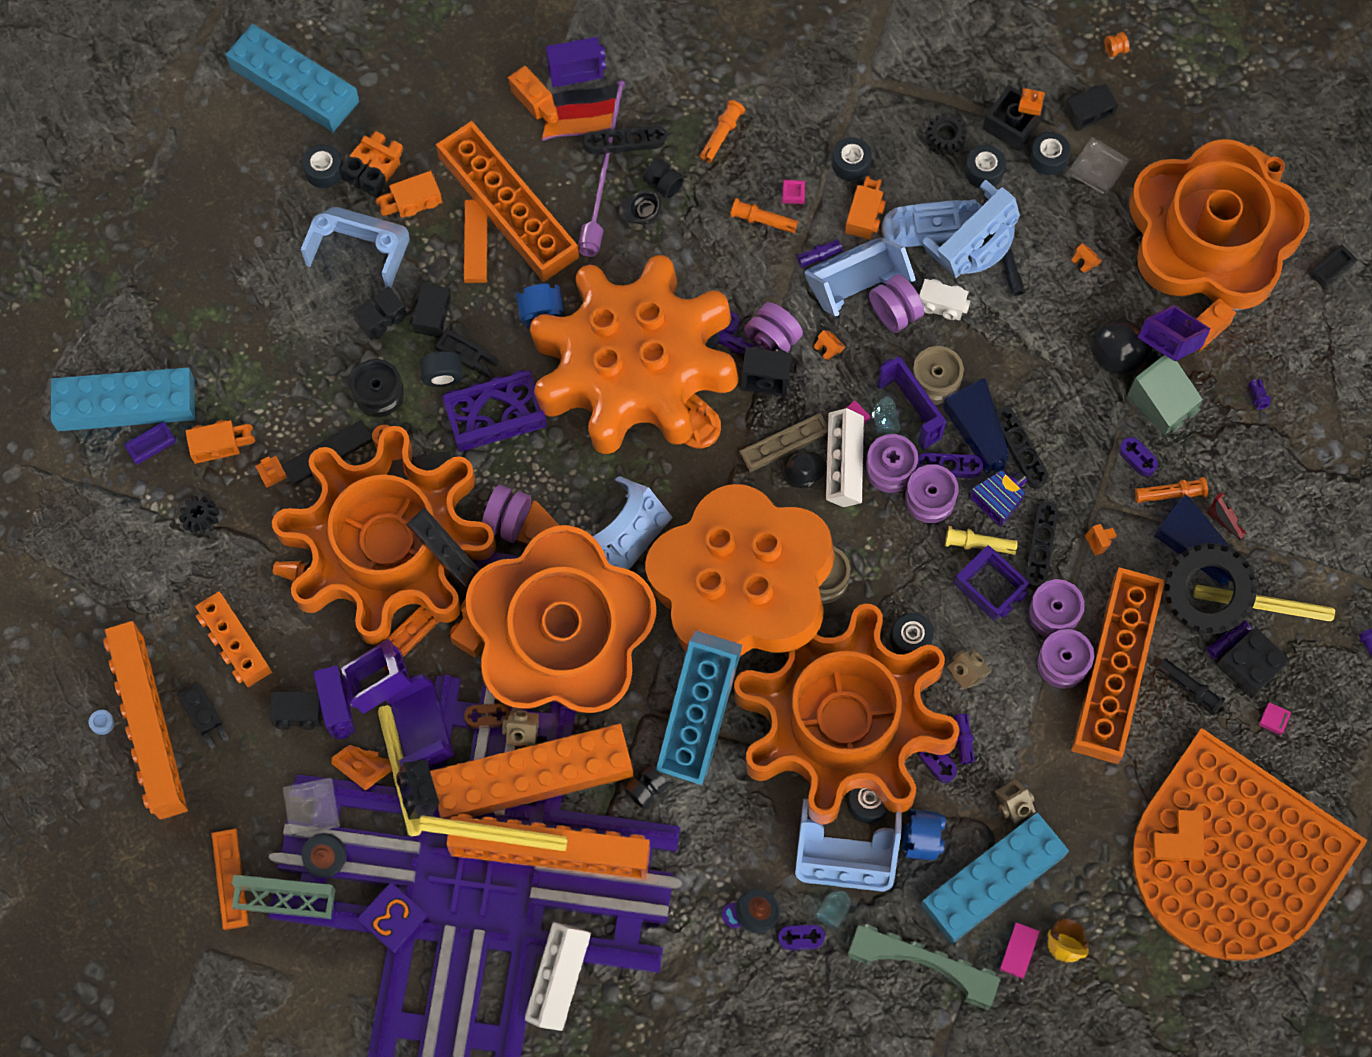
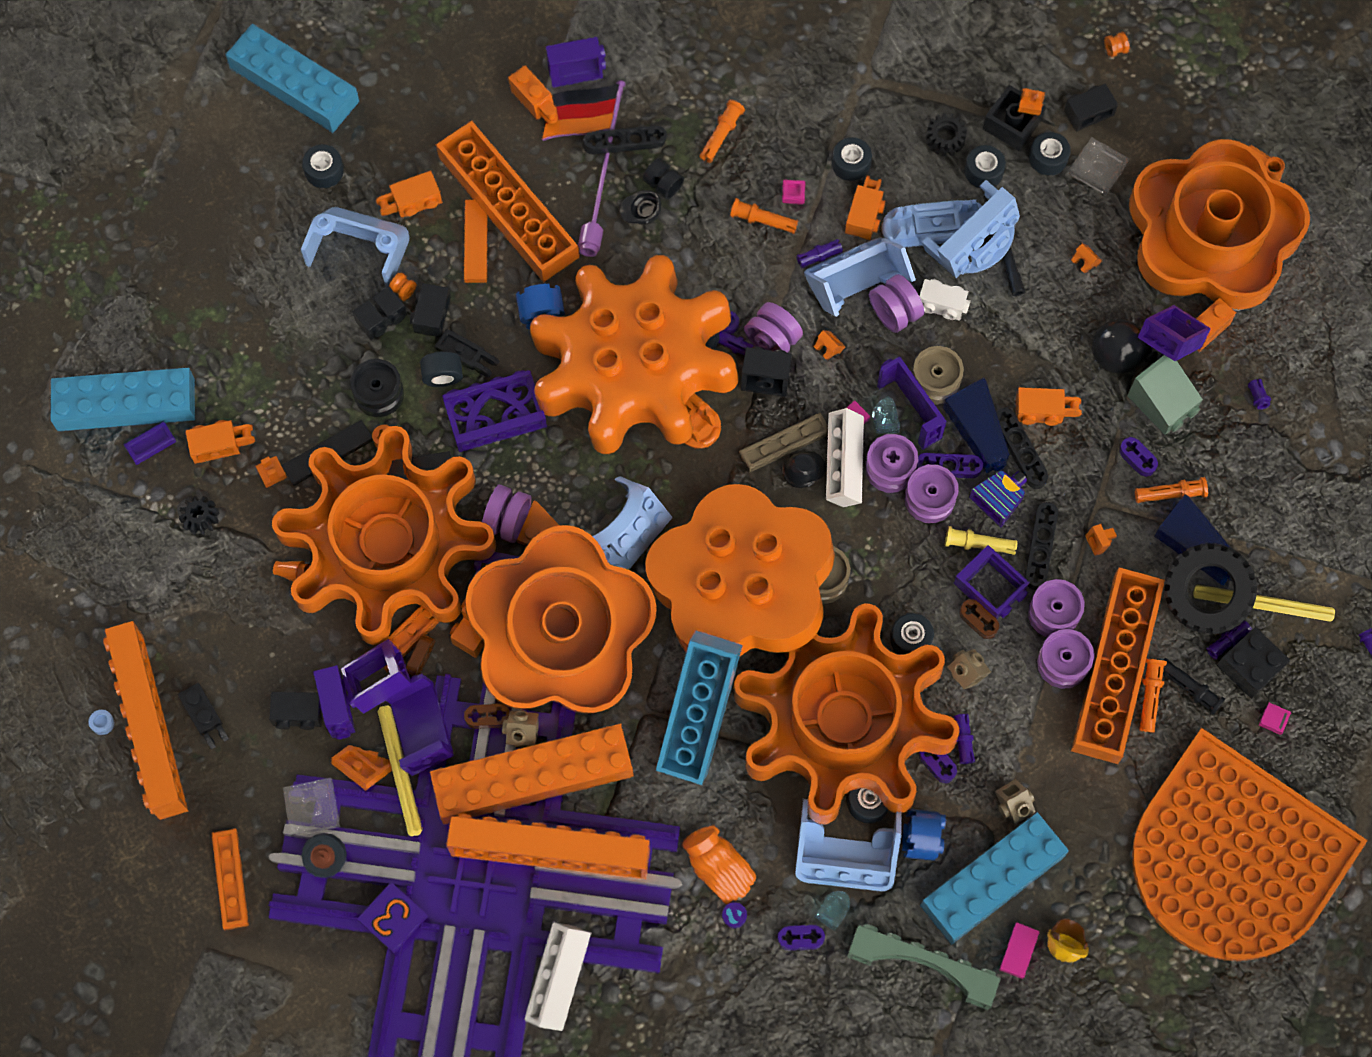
orange brick [195,591,272,688] -> none
sand green fence [232,875,336,919] -> none
hips [340,131,403,198] -> none
black brick [396,760,440,820] -> none
black tile [406,507,480,592] -> none
light yellow axle [419,816,567,851] -> none
black wheel [623,763,669,810] -> none
black wheel [735,888,780,933] -> none
orange tile [1153,810,1204,861] -> none
dark red tile [1207,492,1246,540] -> none
black tile [1308,245,1358,289] -> none
none -> orange wheel [389,272,417,301]
none -> reddish brown beam [406,635,435,677]
none -> orange hair [682,825,756,904]
none -> reddish brown beam [960,599,999,639]
none -> orange brick [1016,388,1082,426]
none -> orange pin [1139,659,1167,733]

